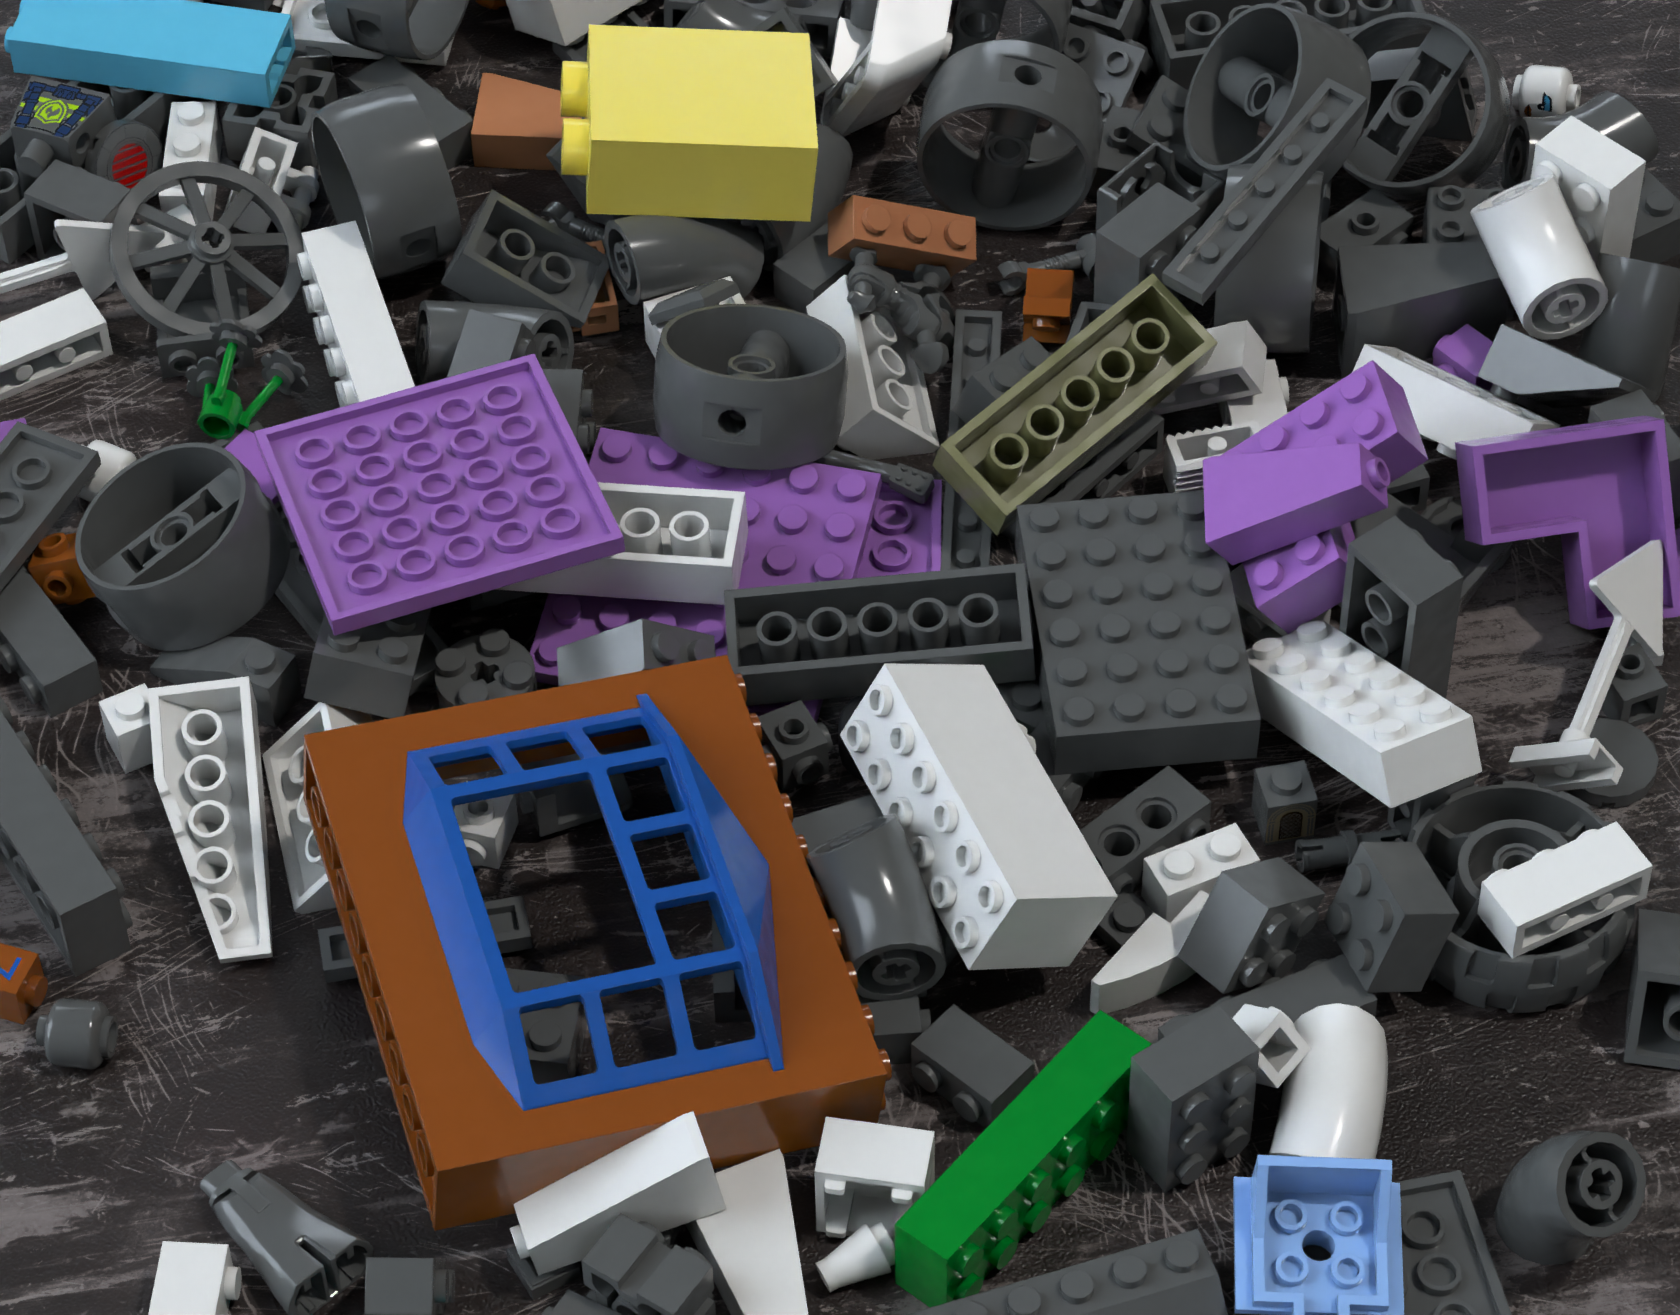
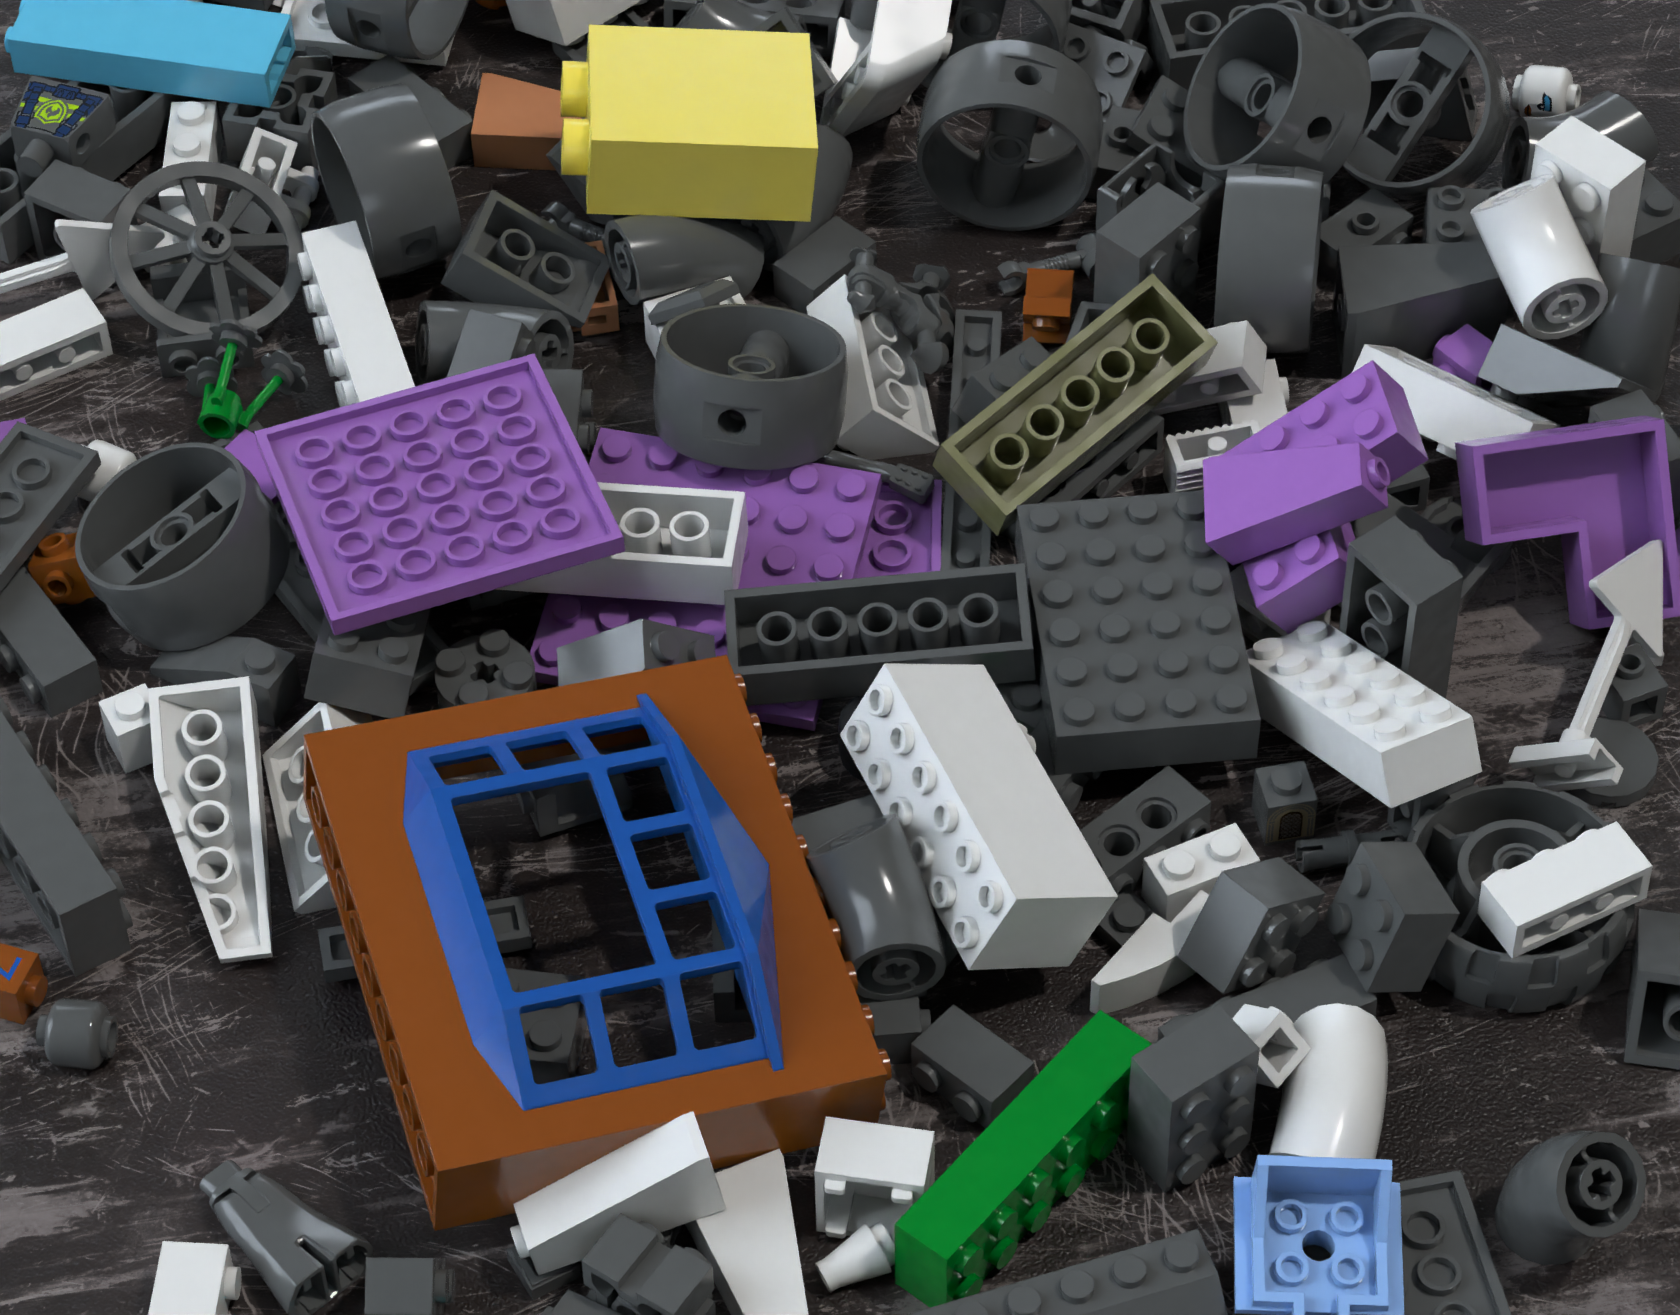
tile [85,119,164,189] -> none
white brick [454,781,519,869] -> none
dark grey brick [758,700,833,791] -> none
nougat brick [828,195,977,278] -> none
dark grey plate [1162,77,1367,306] -> none

